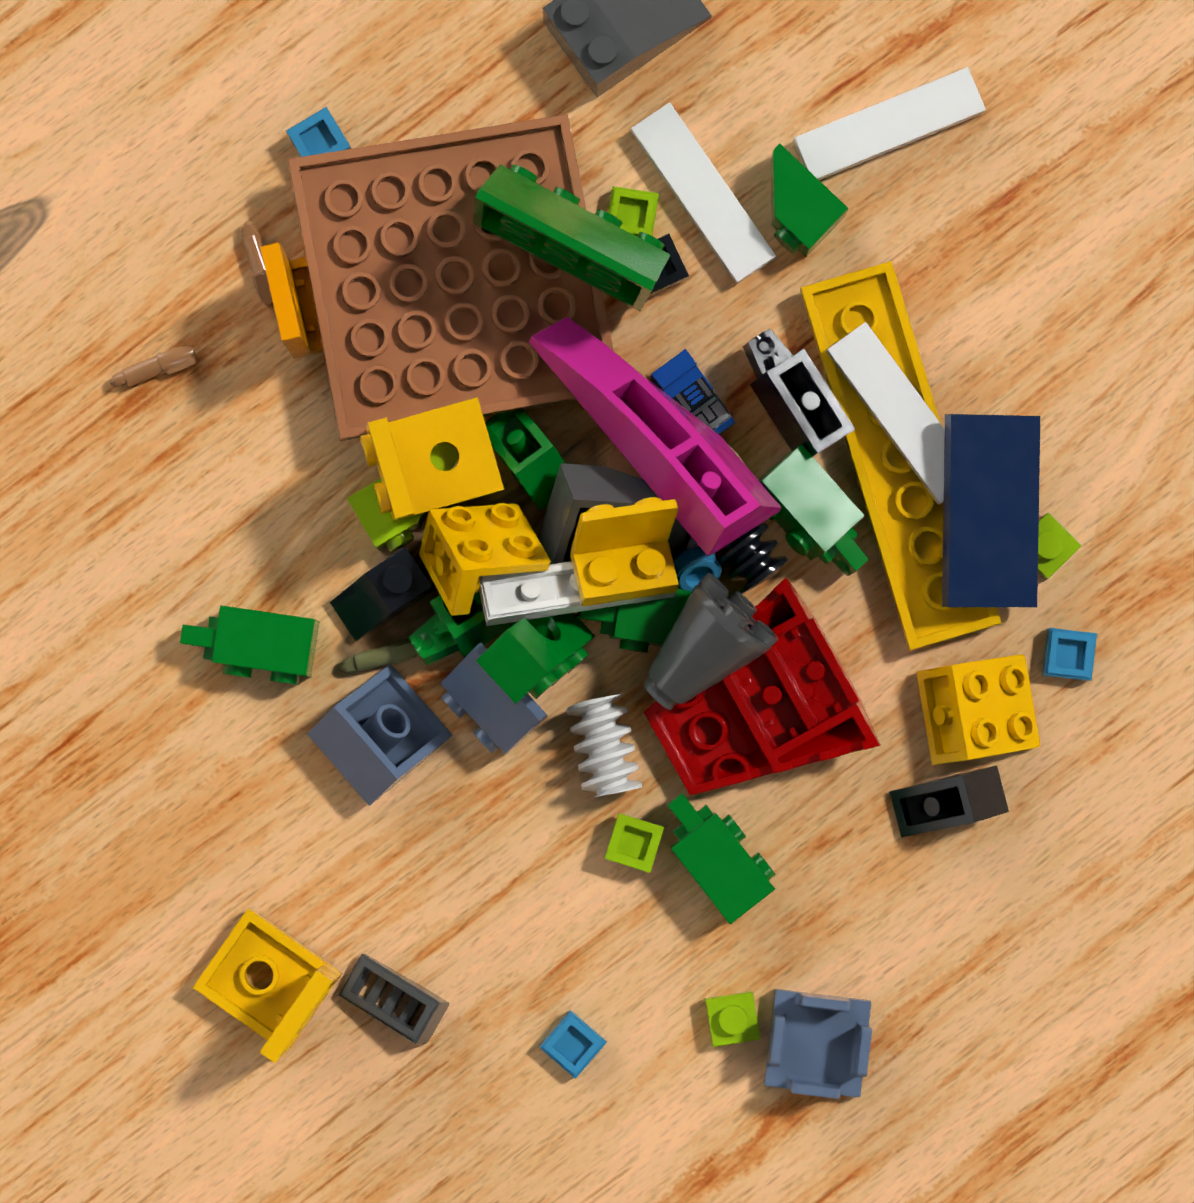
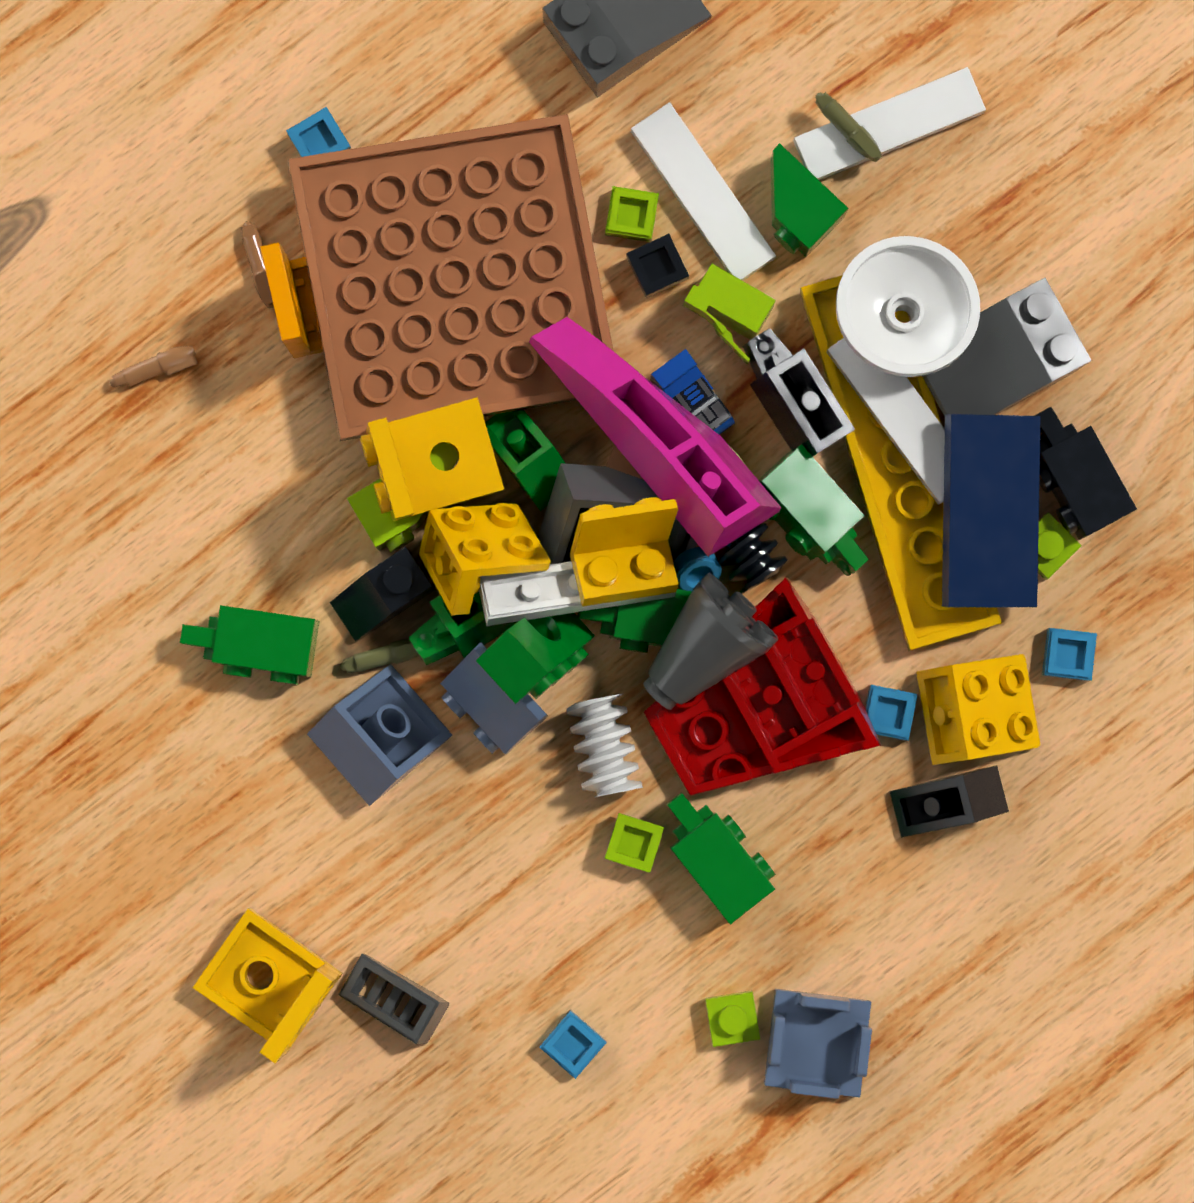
green slope [473,164,670,312] -> none
none -> lime piece [683,263,776,365]
none -> olive piece [815,92,882,162]
none -> white dish [836,236,980,377]
none -> dark azure tile [865,685,918,741]
none -> dark grey slope [922,278,1092,417]
none -> black hinge [1034,407,1137,540]

